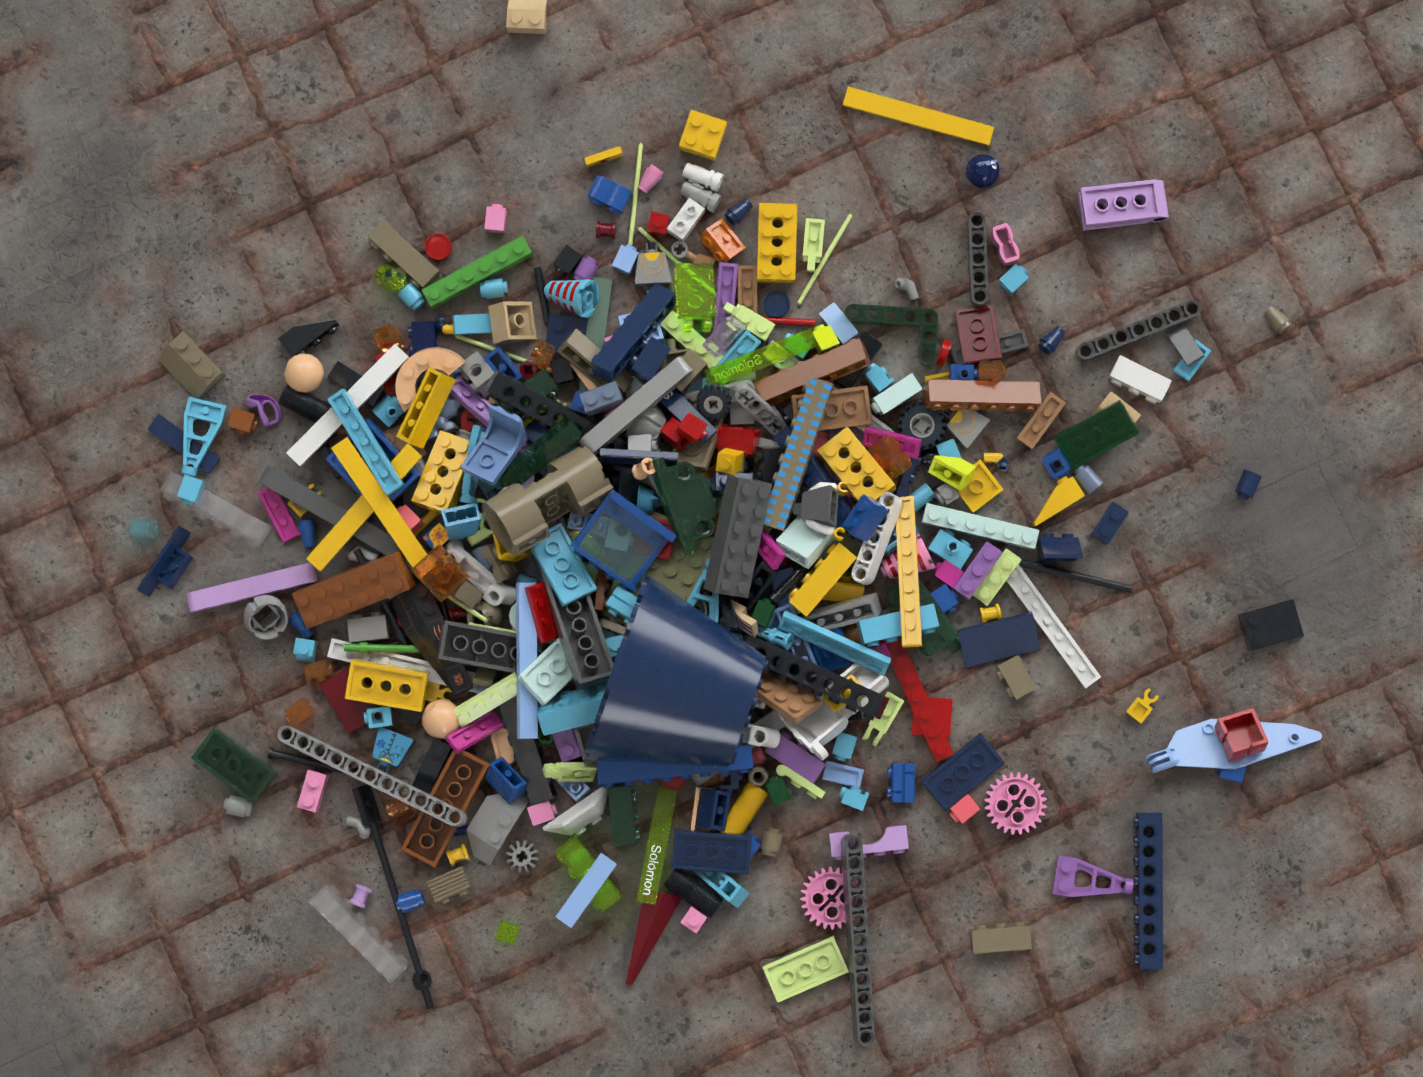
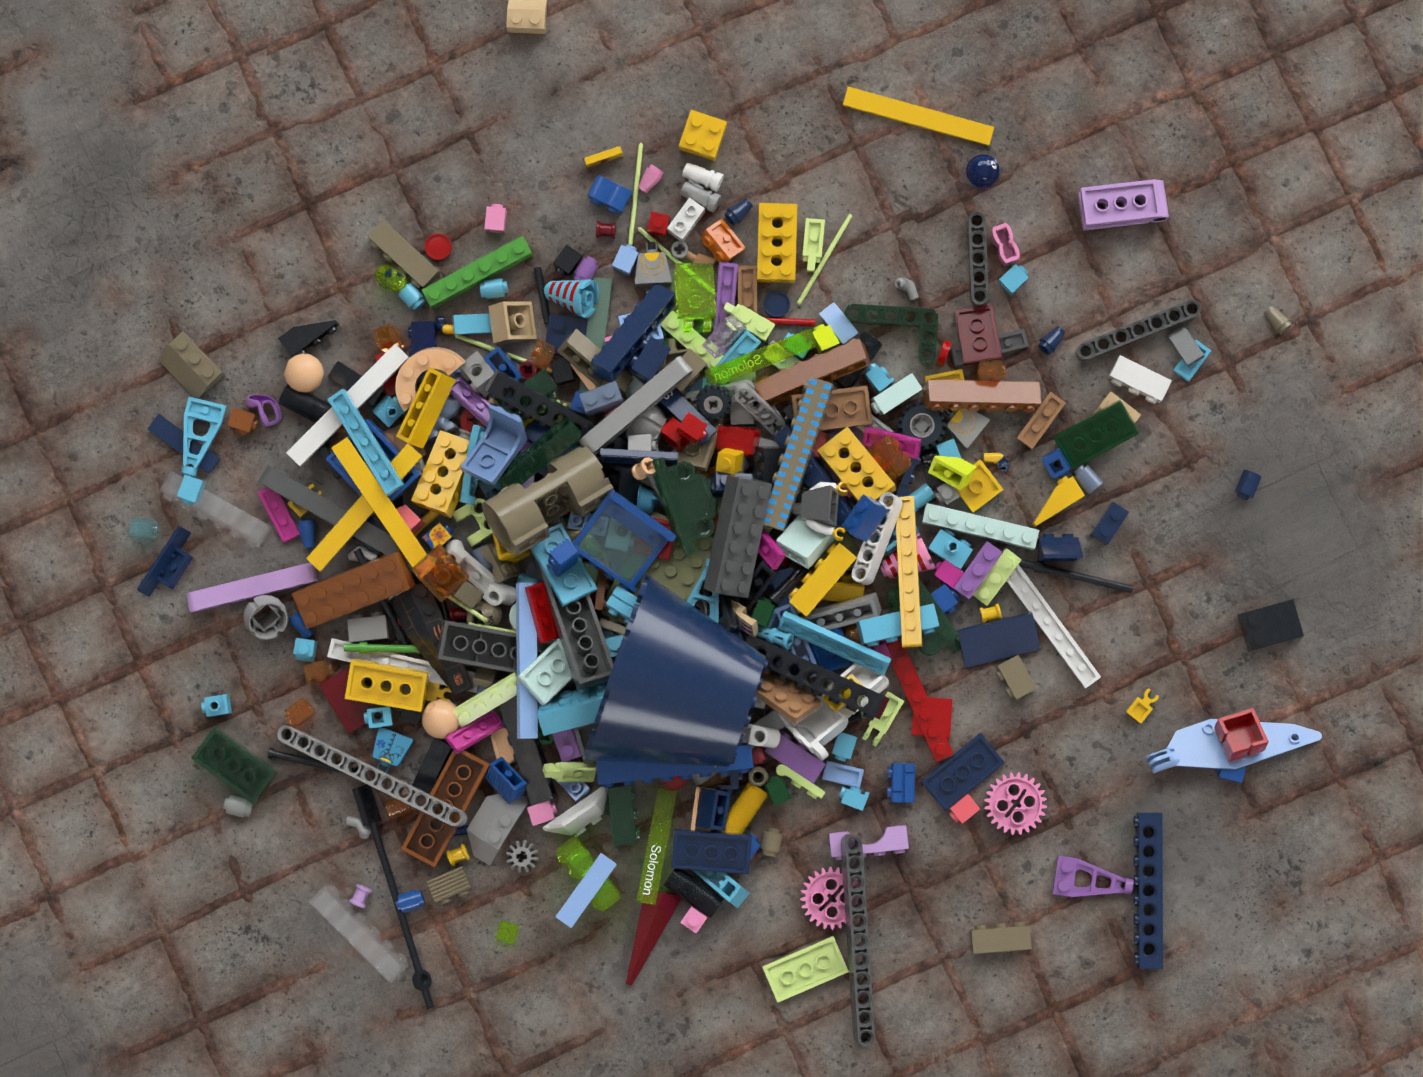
bright pink brick [297,770,329,812] -> none
dark azure torso [441,503,482,540] -> none
blue brick [950,364,978,381] -> none
none -> medium azure brick [201,694,232,717]
none -> blue brick [546,539,579,577]

